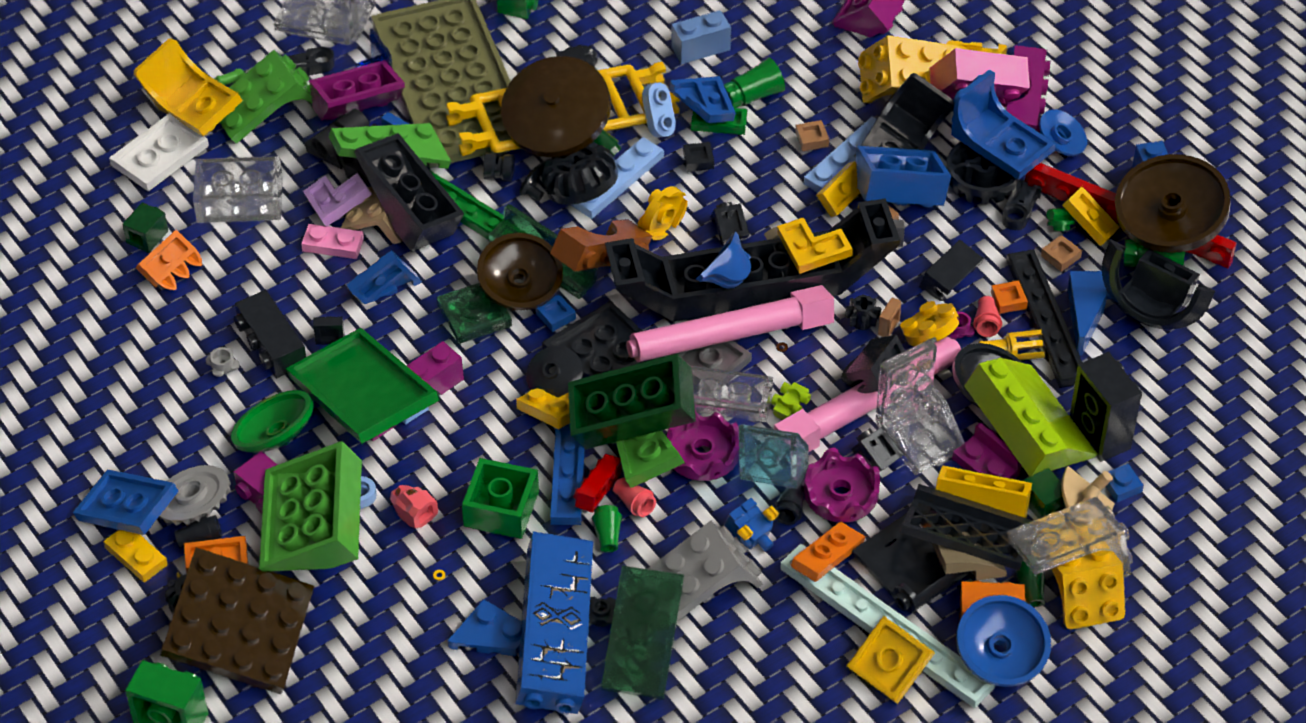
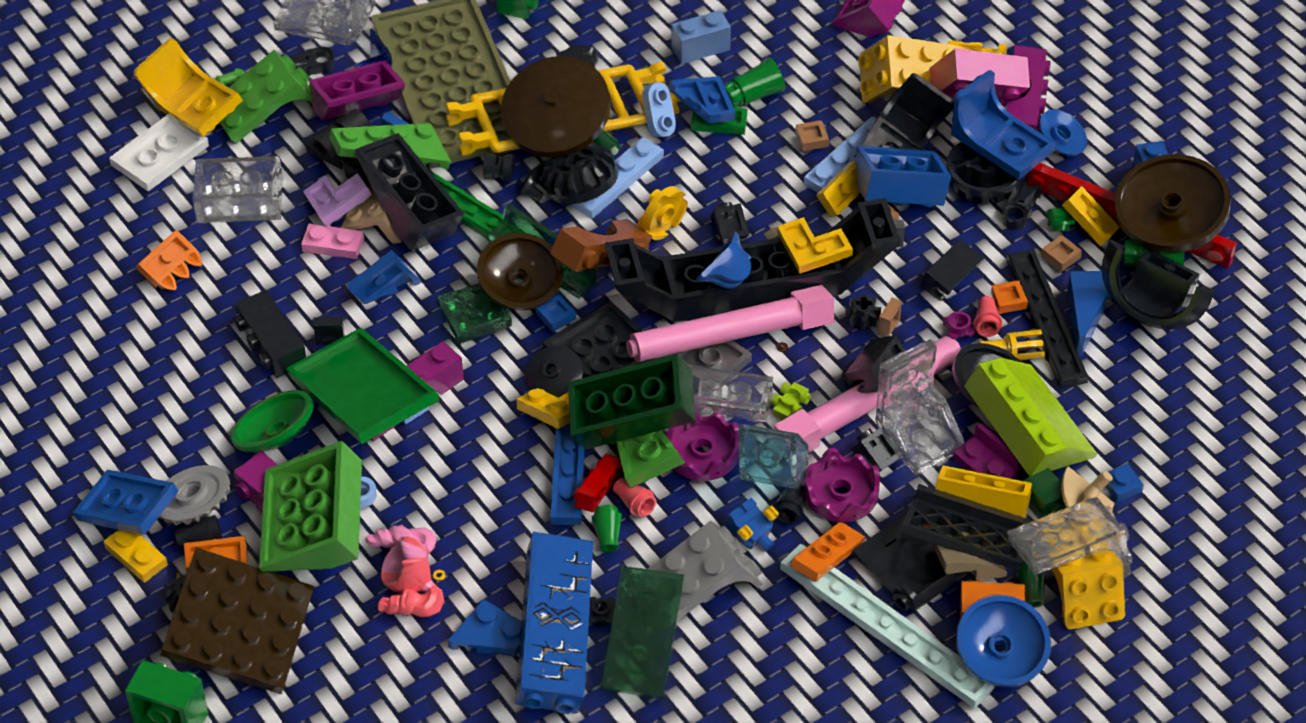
dark green brick [122,203,168,253] -> none
light grey plate [206,347,240,377] -> none
coral rock [390,485,438,528] -> none
green brick [462,458,539,539] -> none
black plate [683,142,714,172] -> none
yellow plate [846,615,935,704] -> none
yellow plate [900,301,959,347] -> none
black brick [1069,352,1142,462] -> none
none -> hair [365,525,445,617]

